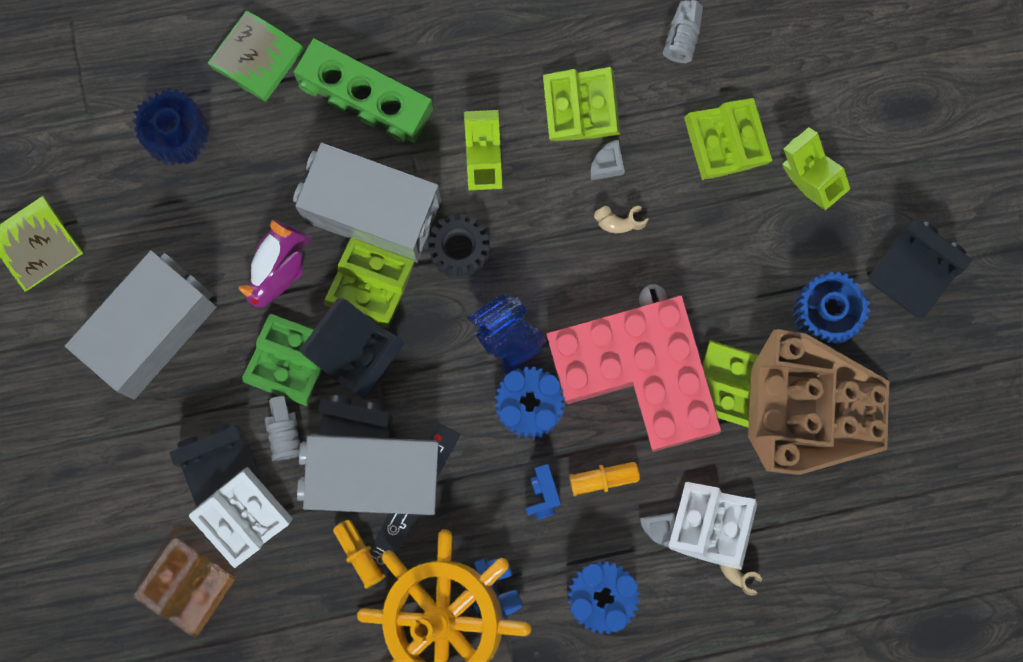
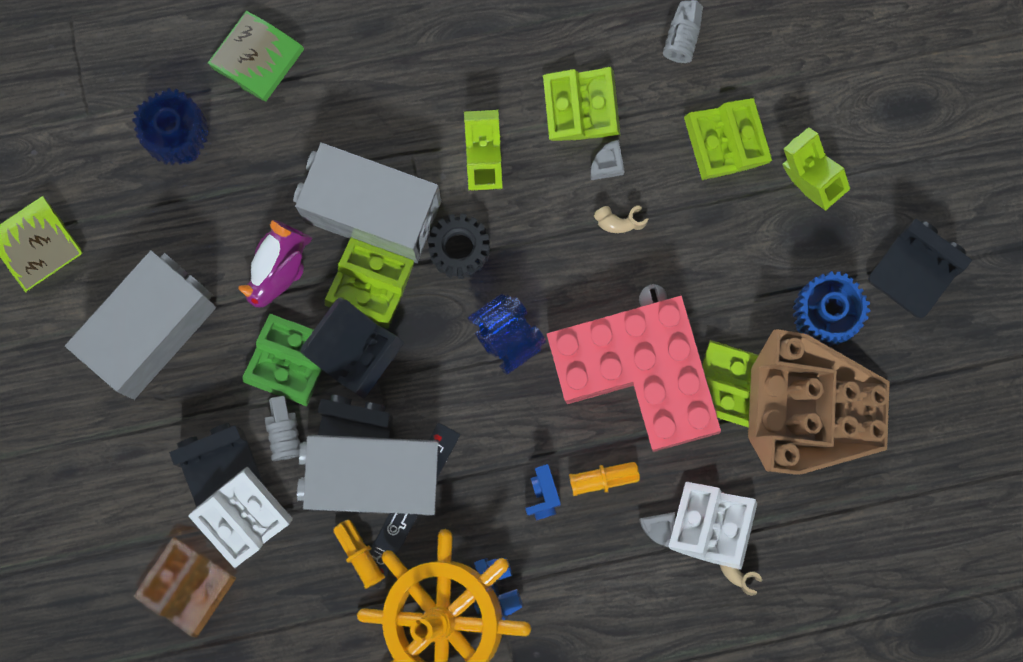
bright green brick [294,38,433,143] -> none
blue brick [495,367,565,440] -> none
blue brick [567,562,640,634] -> none

